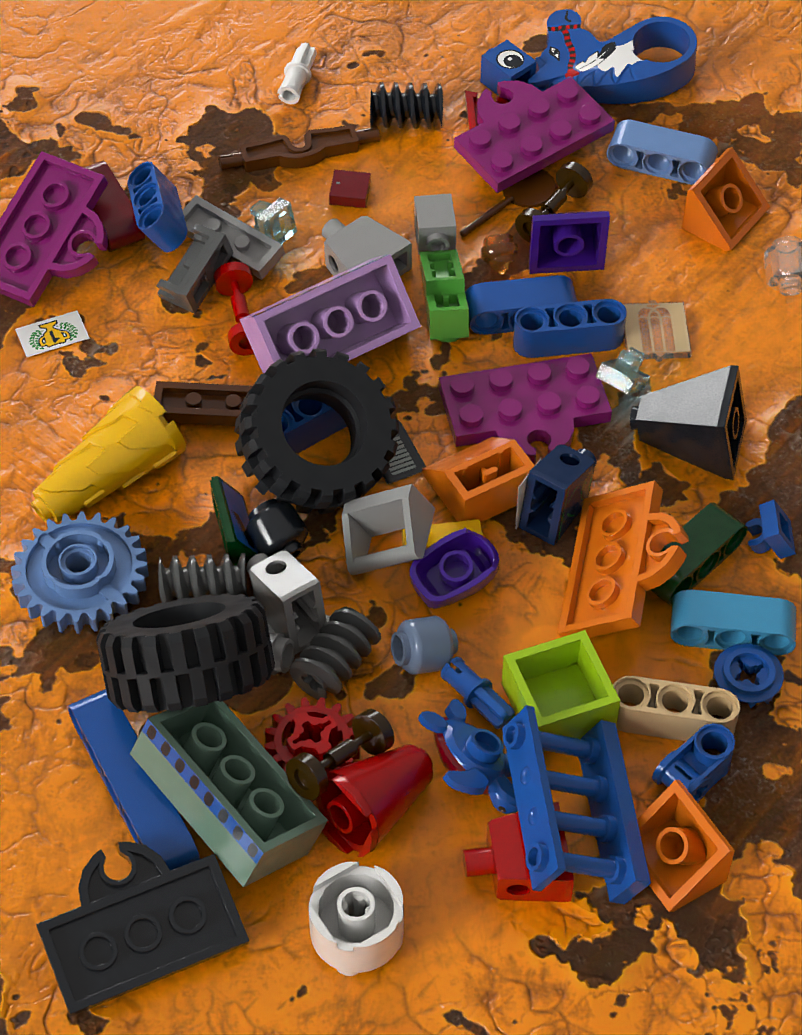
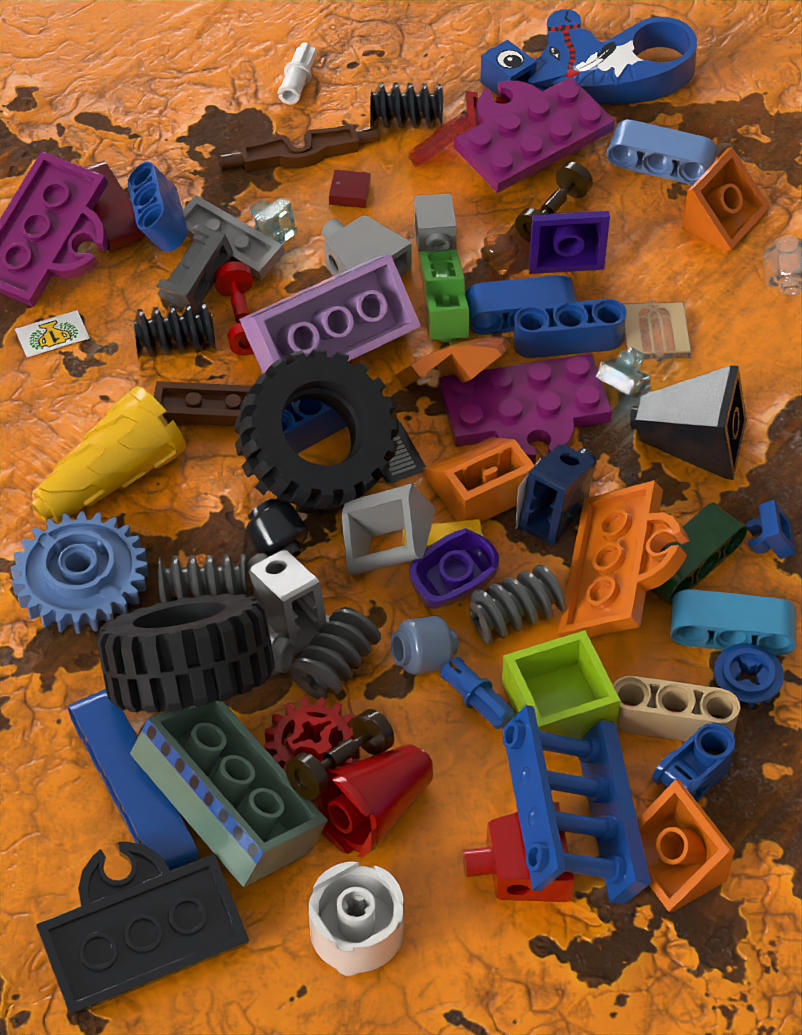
dark green slope [210,476,259,565] -> none
blue animal [418,699,518,814] -> none
reddish brown piece [460,169,556,237] -> none
none -> black piece [134,302,216,359]
none -> orange slope [395,336,512,388]
none -> clear red tile [408,114,472,167]
none -> dark grey piece [469,565,565,645]

